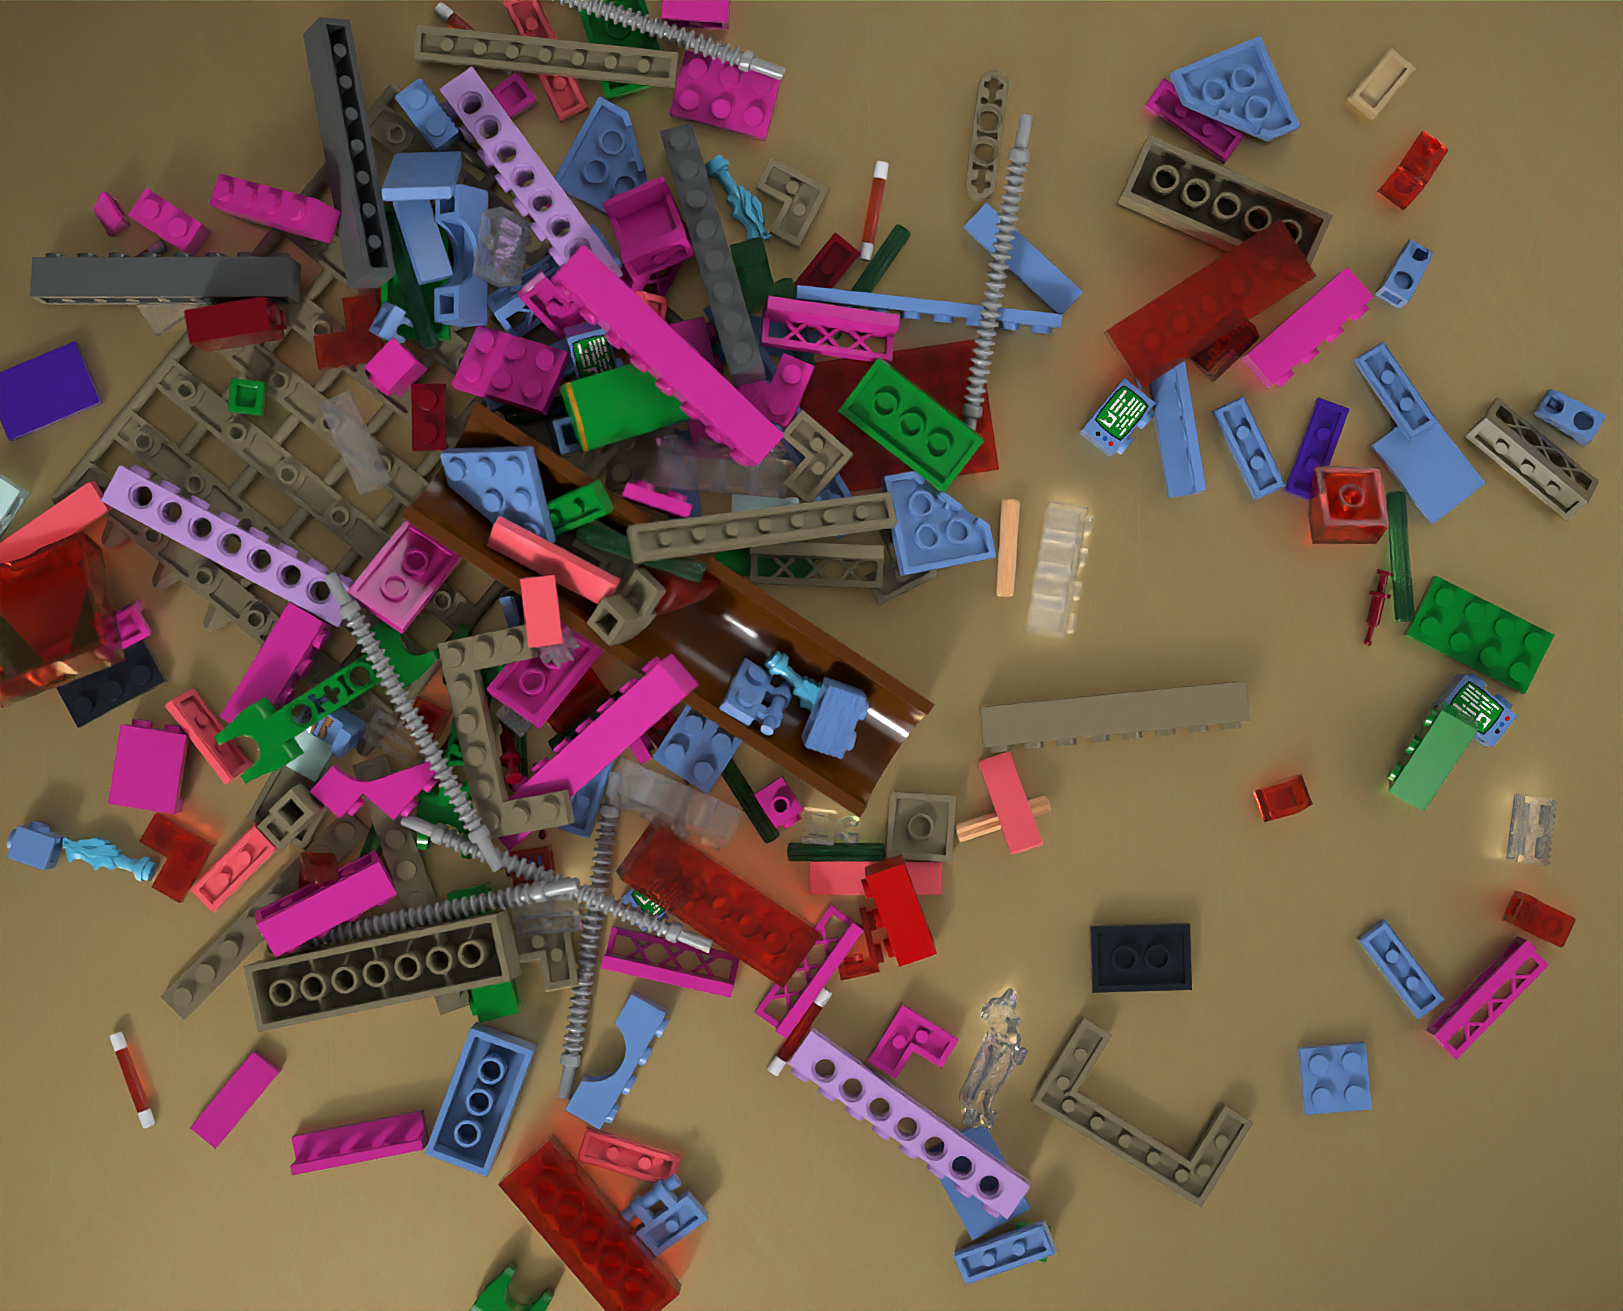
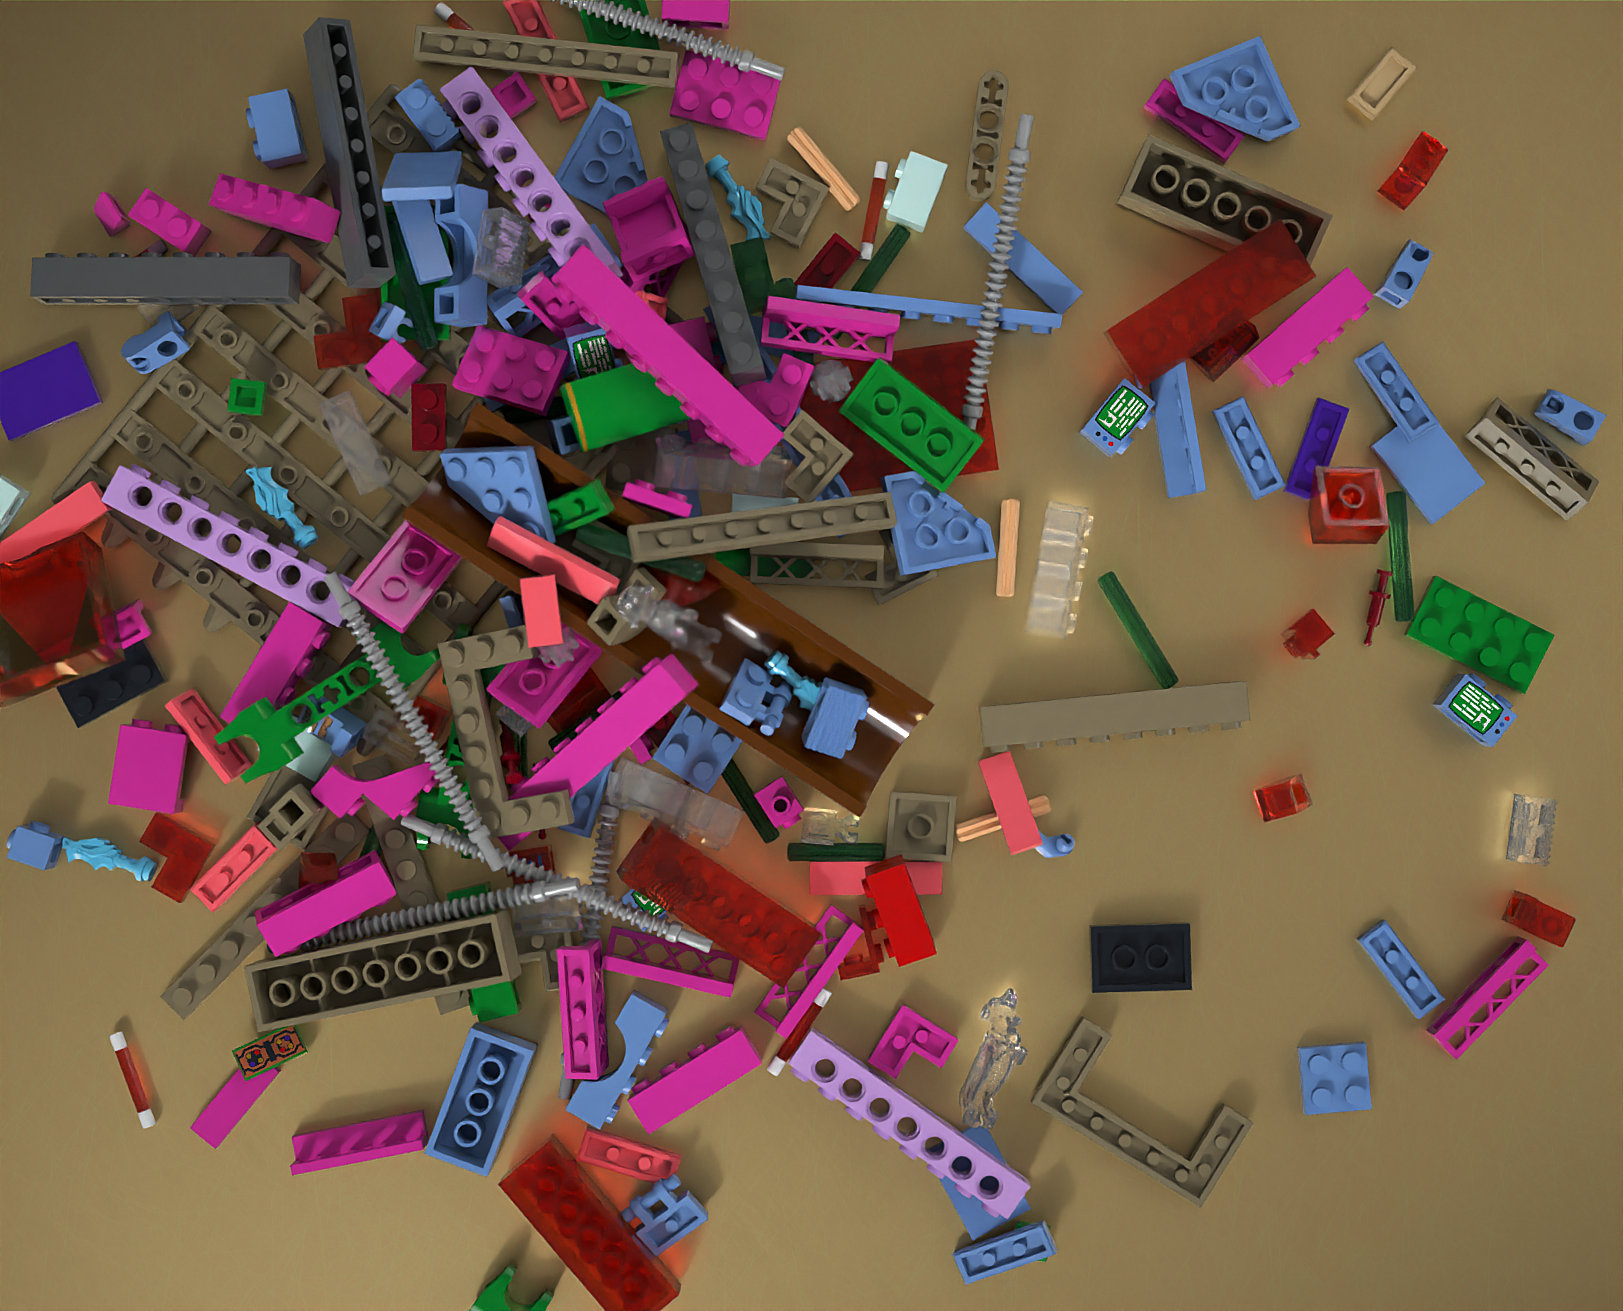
dark red brick [184,296,288,353] -> none
green brick [1386,701,1478,811] -> none
none -> medium blue leg [121,311,190,374]
none -> tile [232,1025,308,1082]
none -> medium blue brick [246,88,308,169]
none -> medium azure piece [246,466,318,550]
none -> dark pink fence [557,939,609,1079]
none -> clear animal [617,585,723,663]
none -> dark pink brick [627,1025,762,1135]
none -> light nougat axle [787,127,860,211]
none -> clear gear [810,360,853,402]
none -> light aqua brick [883,151,948,233]
none -> medium blue arm [1035,830,1075,858]
none -> clear green axle [1098,571,1179,689]
none -> clear red bracket [1281,609,1335,659]

